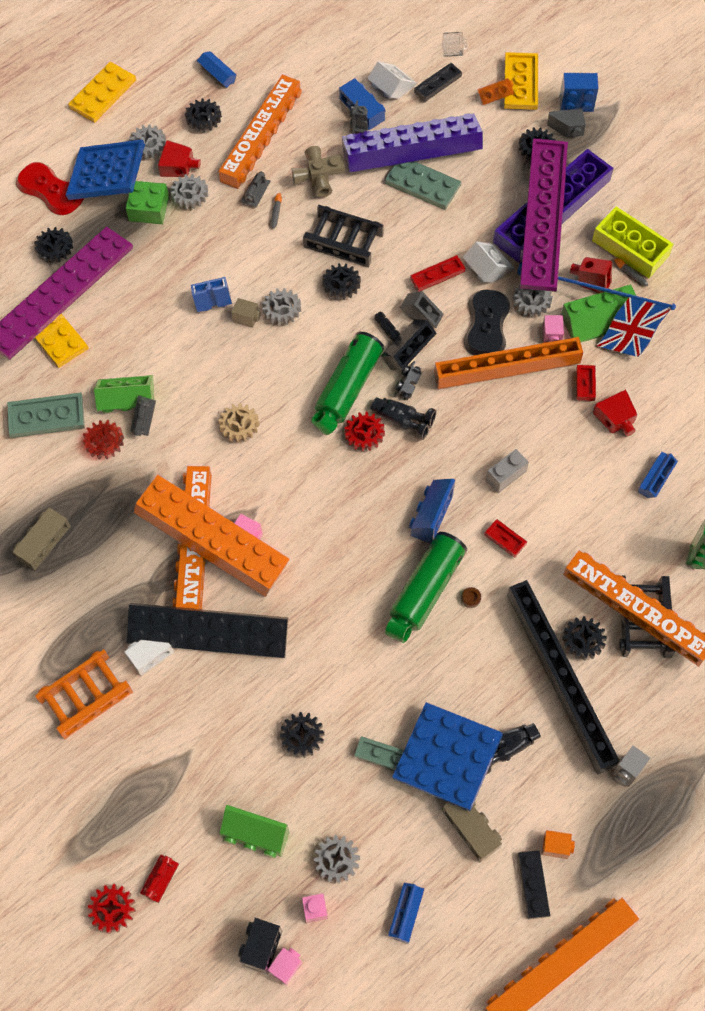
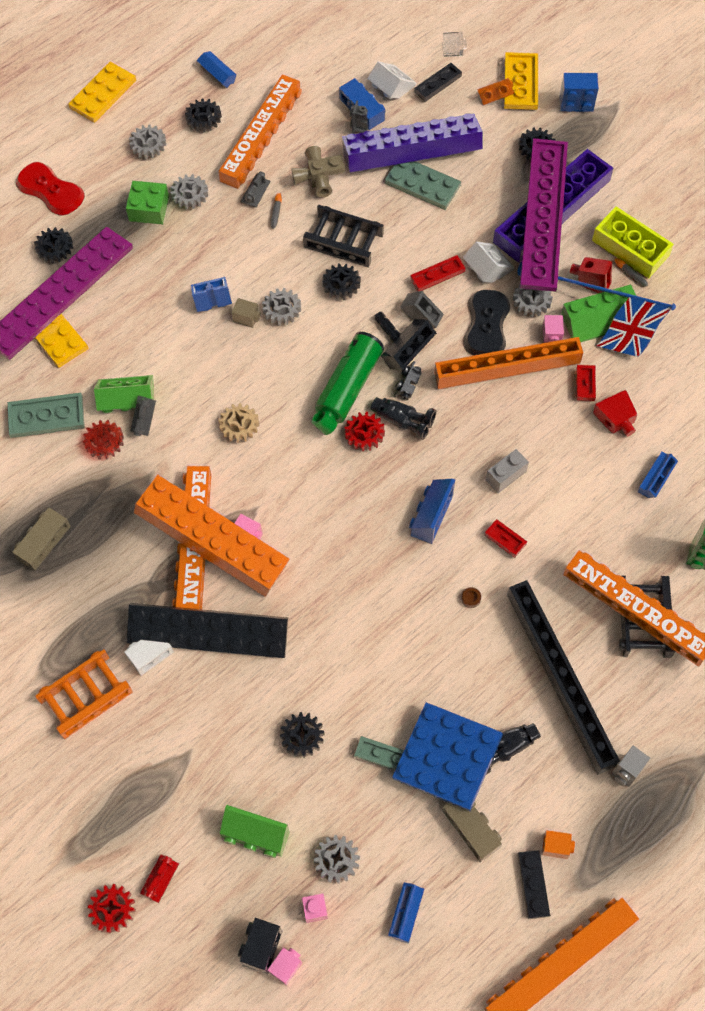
blue plate [66,139,145,200] -> none
red torso [158,140,201,177] -> none
green piece [385,531,467,643] -> none
dark grey slope [547,109,586,137] -> none
black gear [562,616,607,661] -> none

